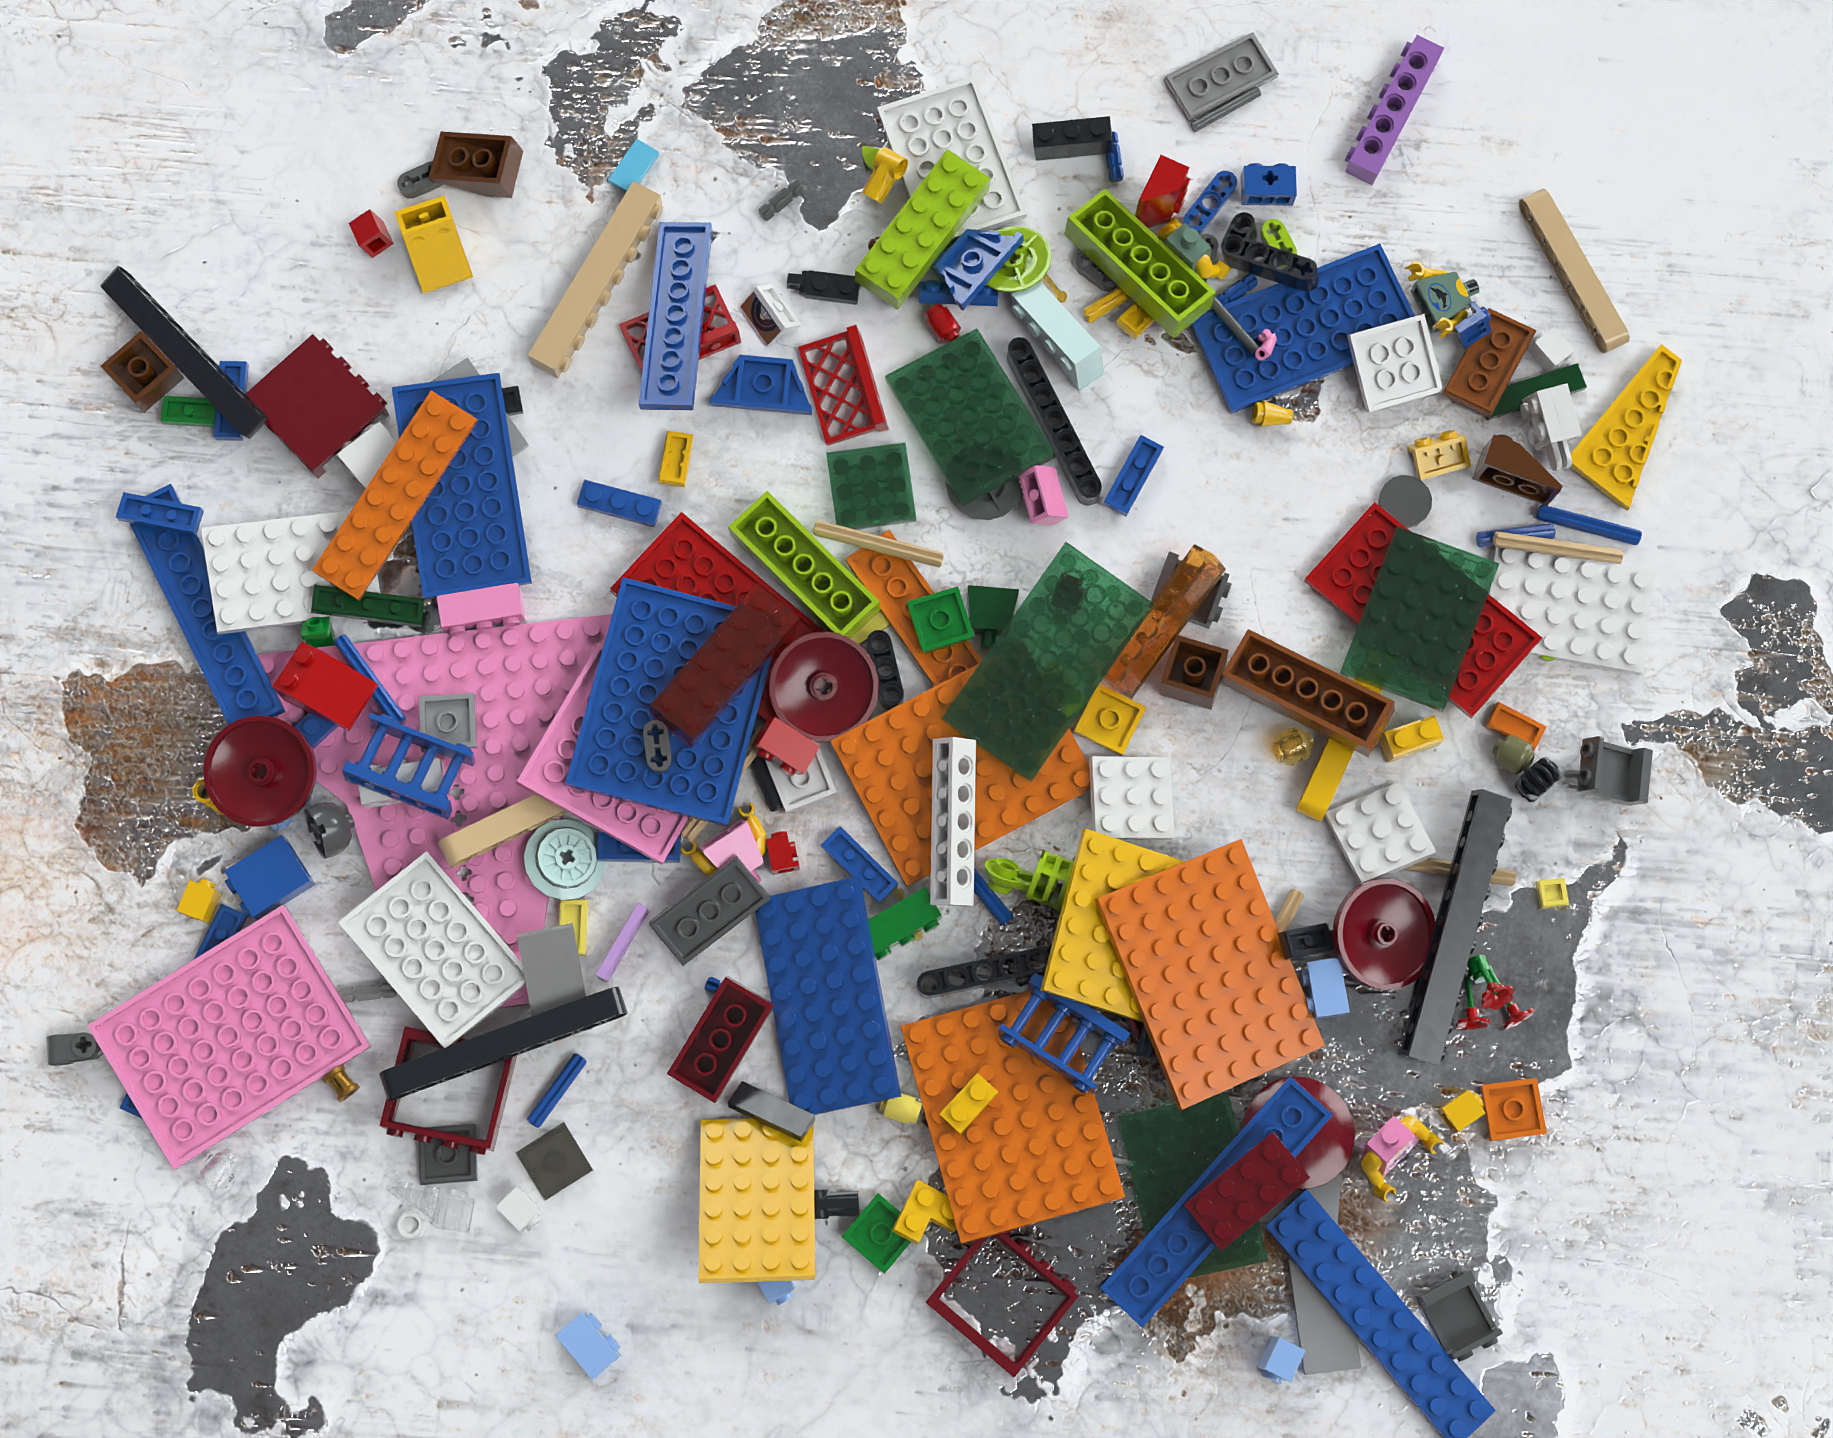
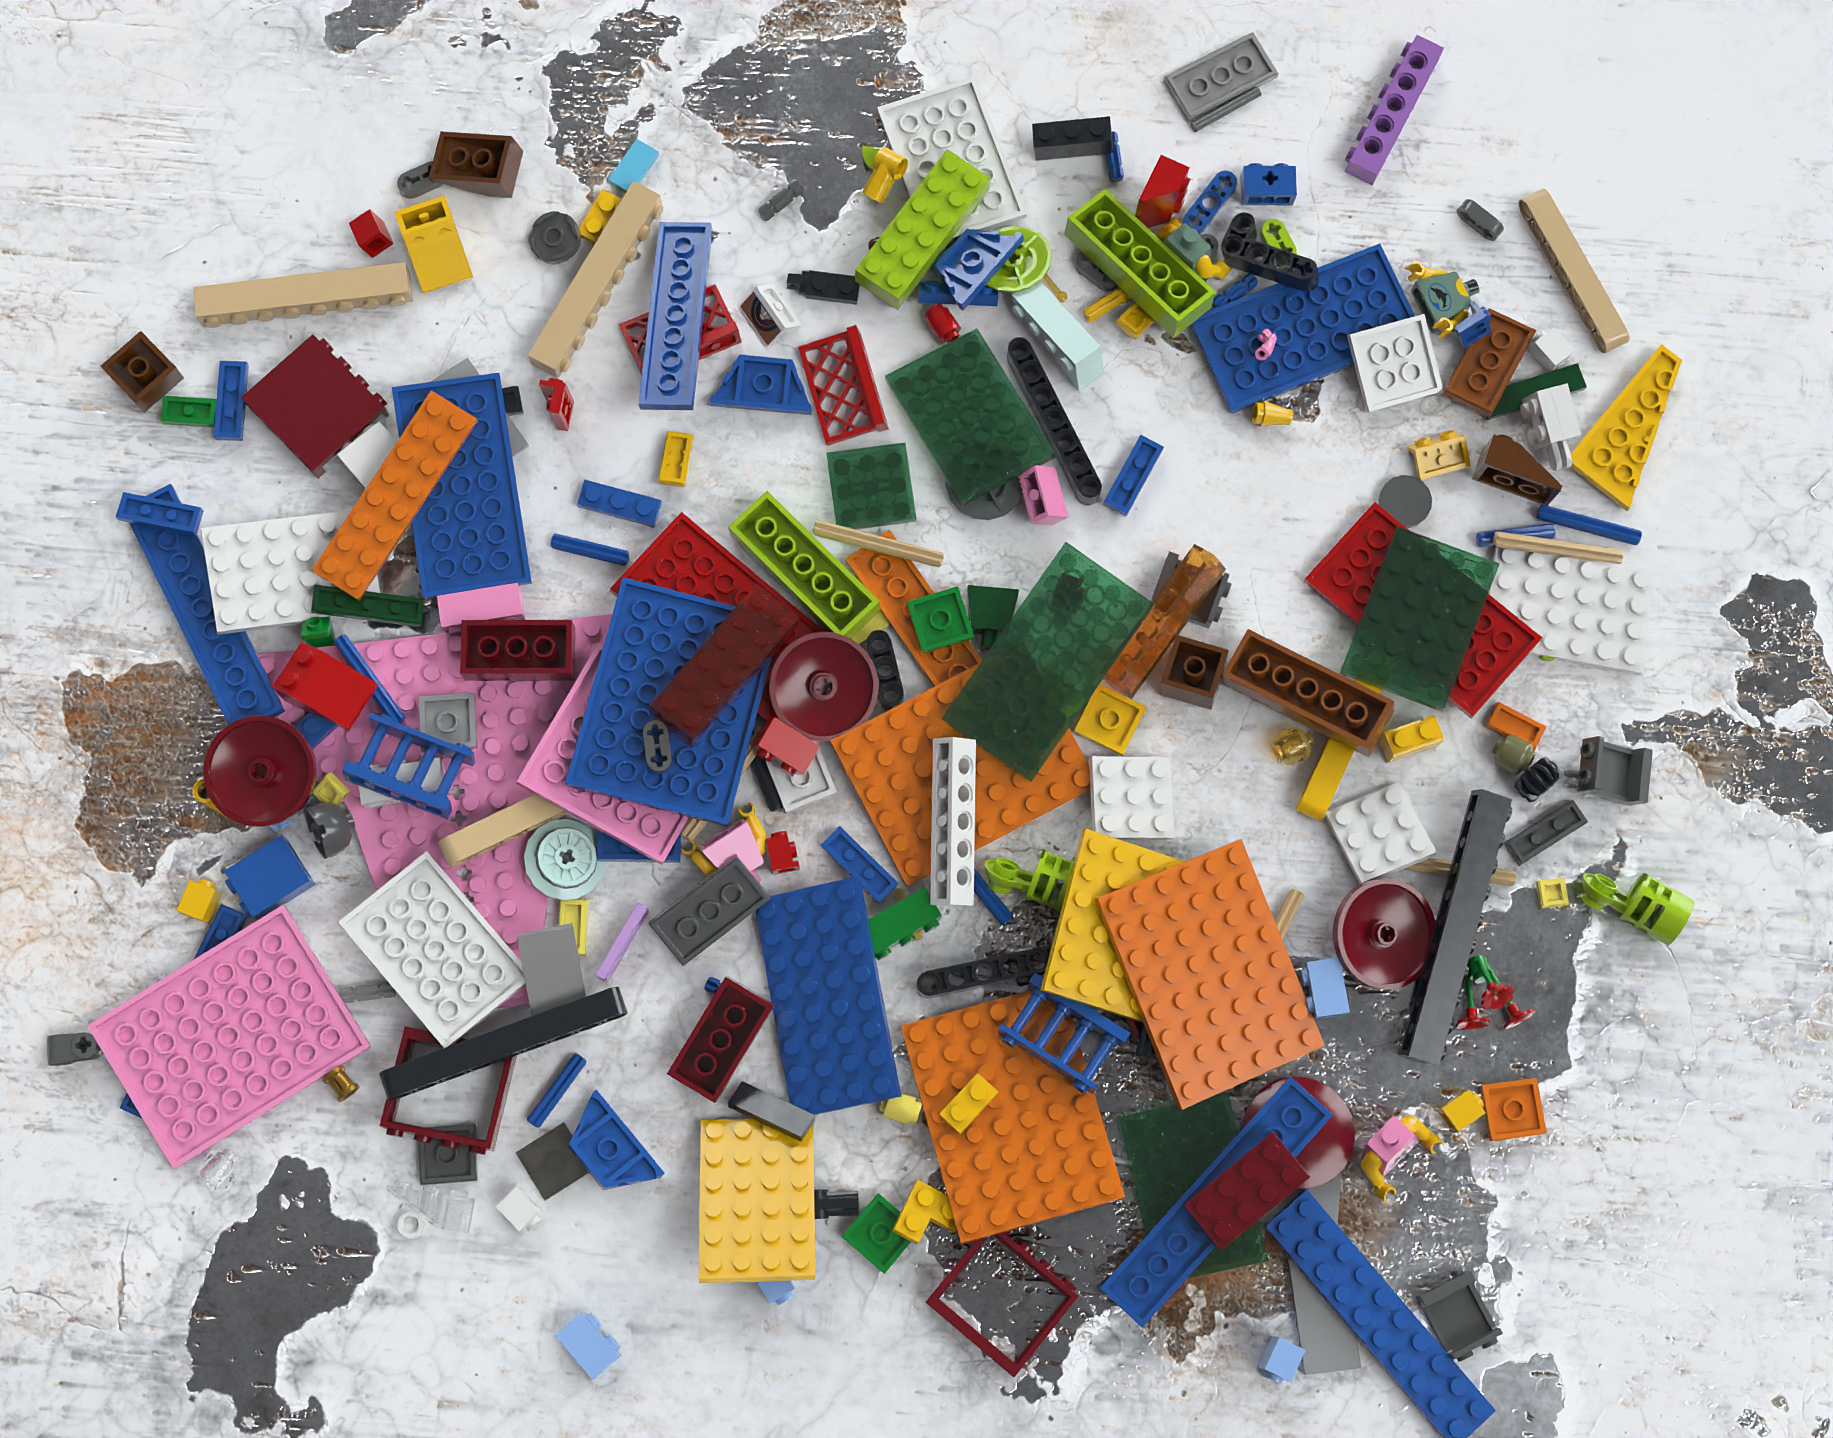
black beam [100,265,268,439] -> none
dark grey bar [1211,296,1259,355] -> none
black hinge [1277,923,1334,960] -> none
none -> tan brick [193,262,413,328]
none -> light yellow tile [312,772,351,806]
none -> dark red brick [460,620,576,681]
none -> dark grey tile [529,211,581,264]
none -> red bracket [539,378,574,431]
none -> blue axle [551,533,629,566]
none -> blue wing [568,1090,665,1190]
none -> yellow plate [579,189,622,244]
none -> dark grey beam [1457,199,1504,241]
none -> dark grey tile [1504,800,1588,866]
none -> lime cylinder [1581,873,1695,946]

